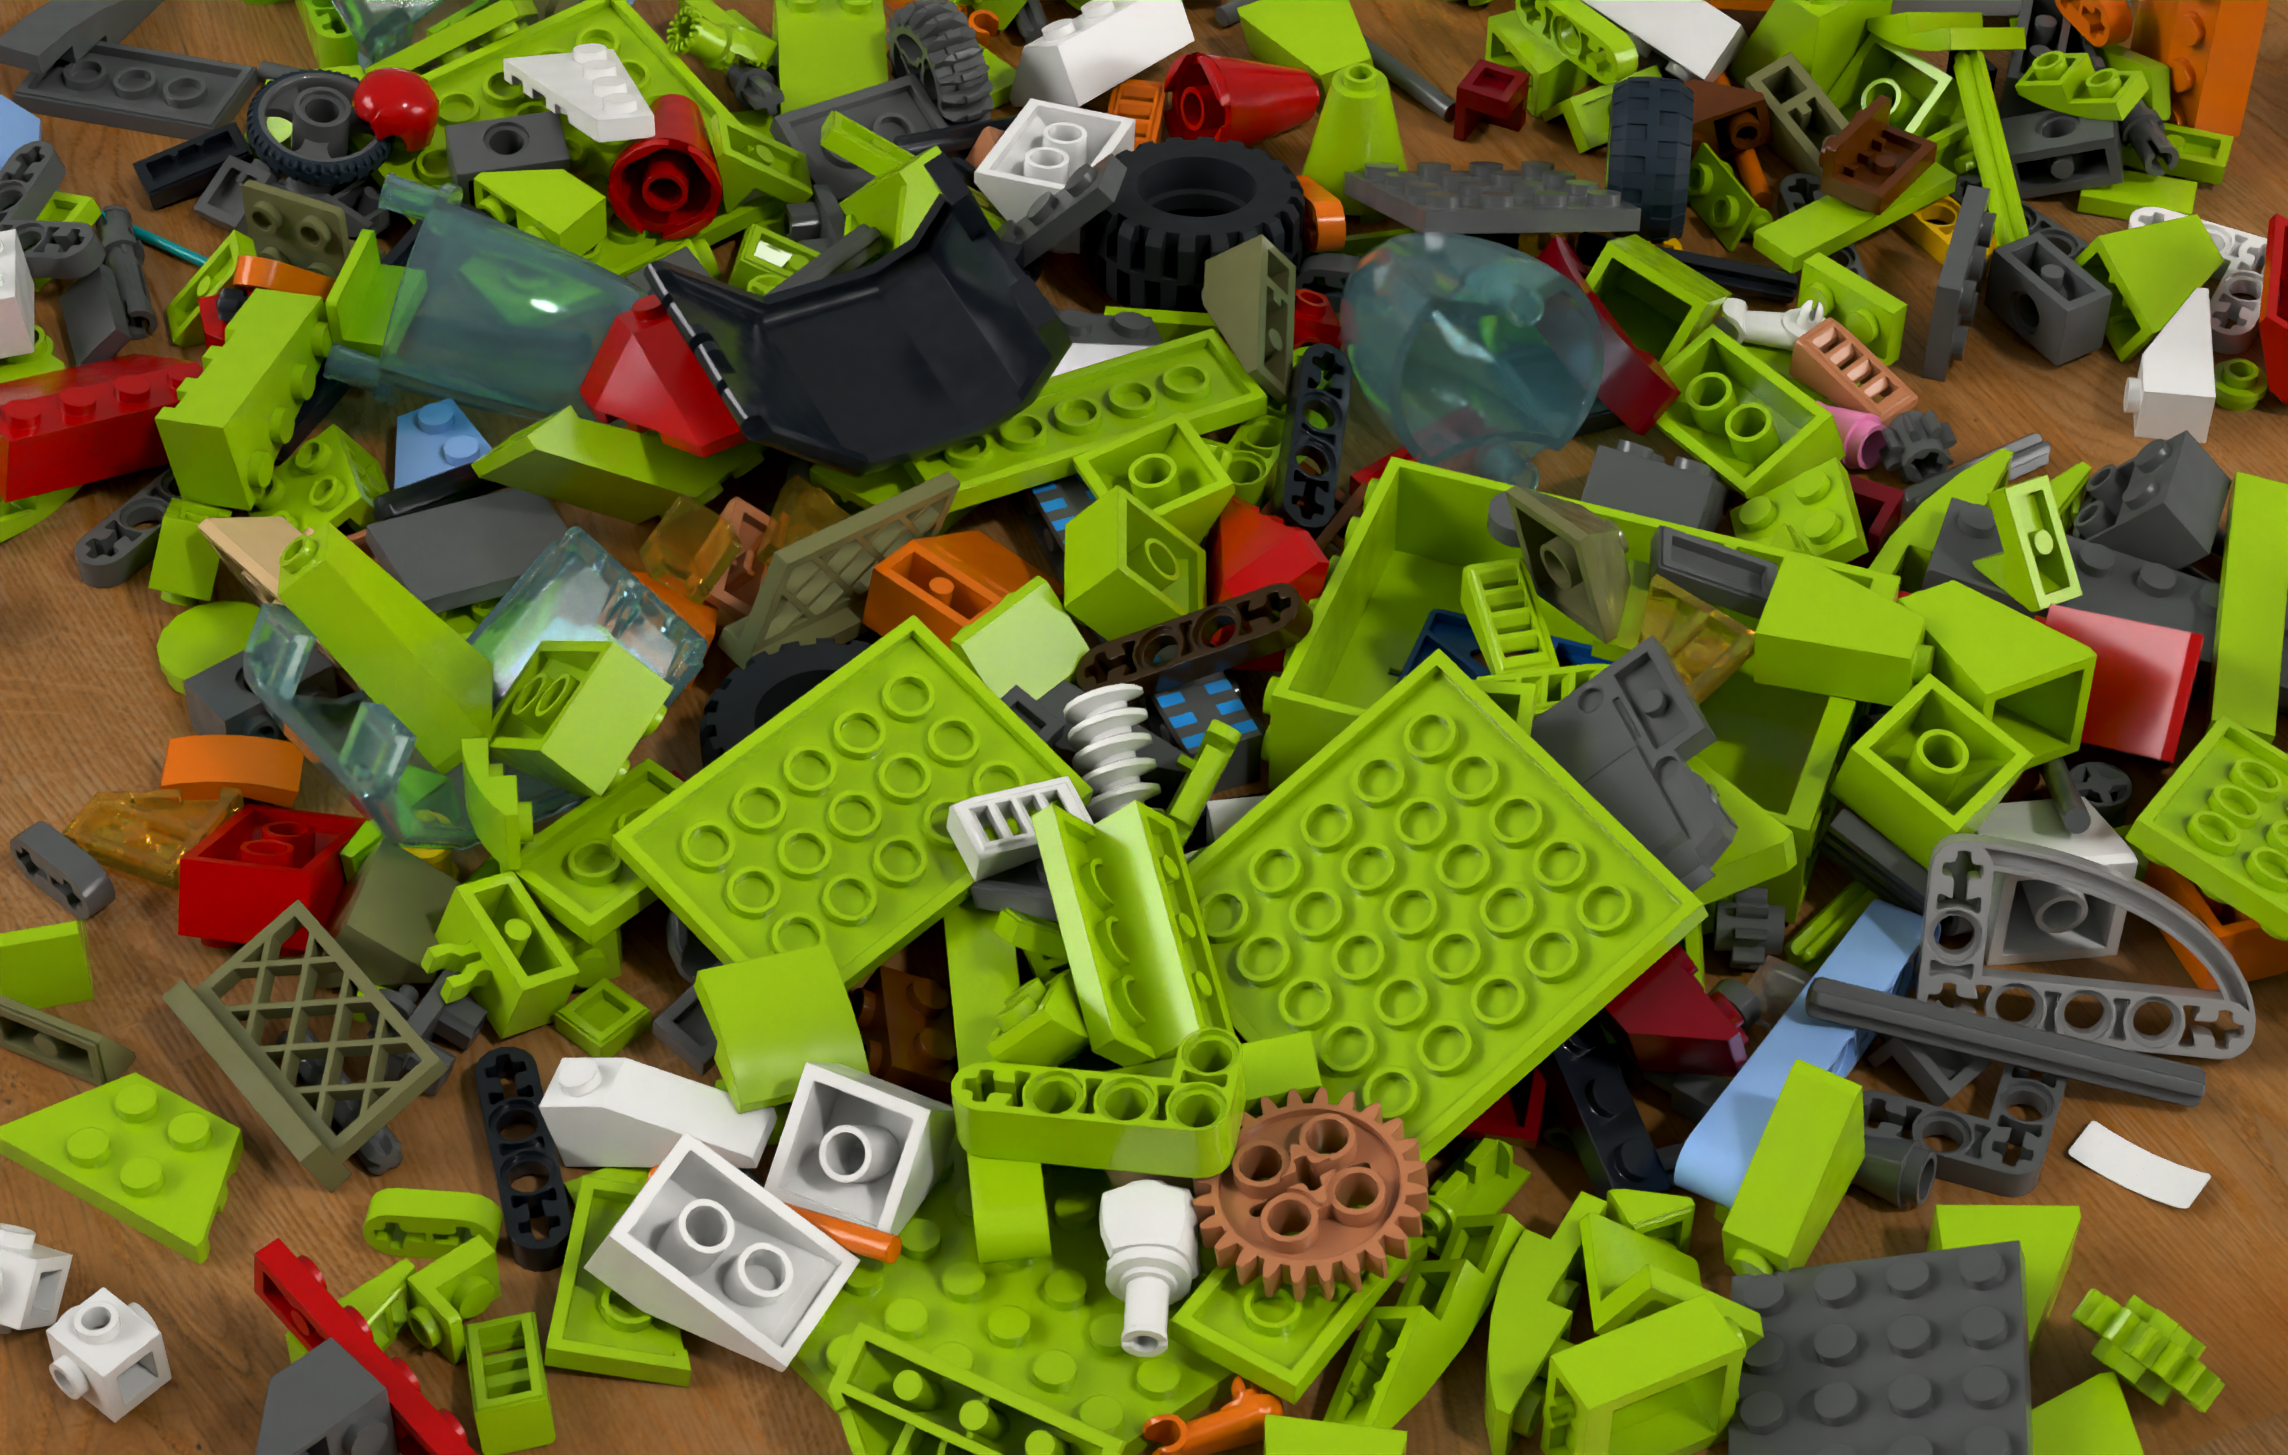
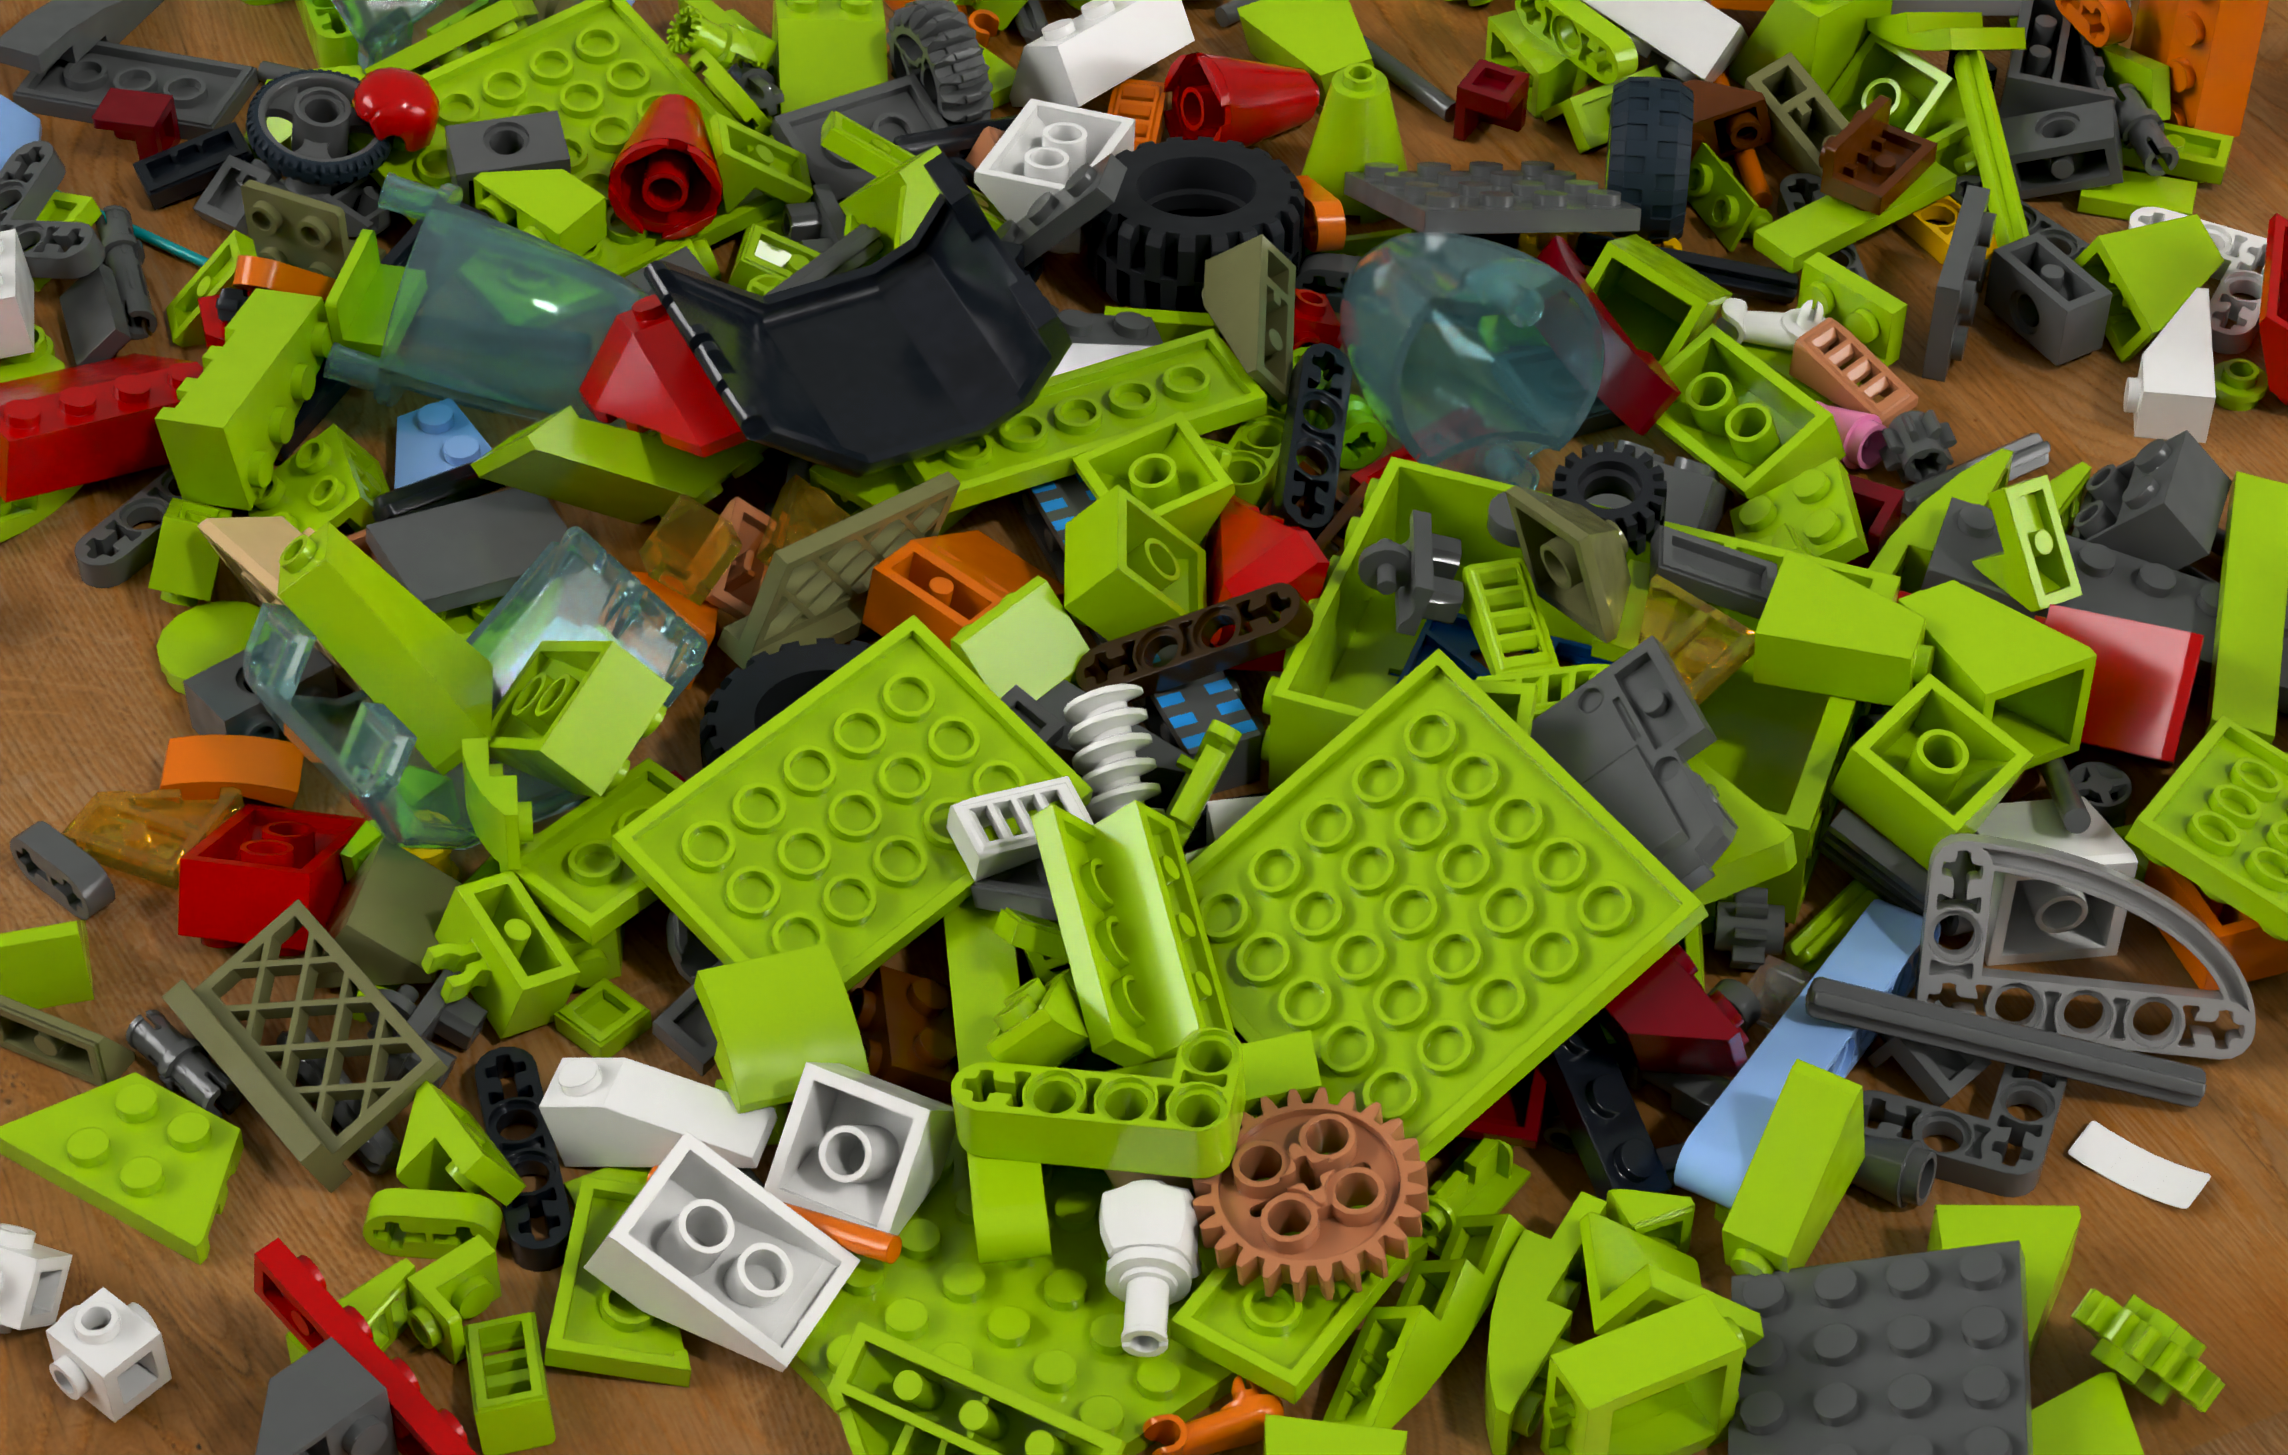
white wing [503,43,655,143] -> none
lime slope [2015,51,2149,121] -> none
none -> dark red panel [92,87,181,161]
none -> dark grey pin [126,1010,243,1119]
none -> lime slope [396,1080,526,1207]
none -> lime tile [687,47,771,137]
none -> lime wheel [1314,394,1387,470]
none -> dark grey hips [1358,509,1464,636]
none -> black tyre [1552,442,1667,558]

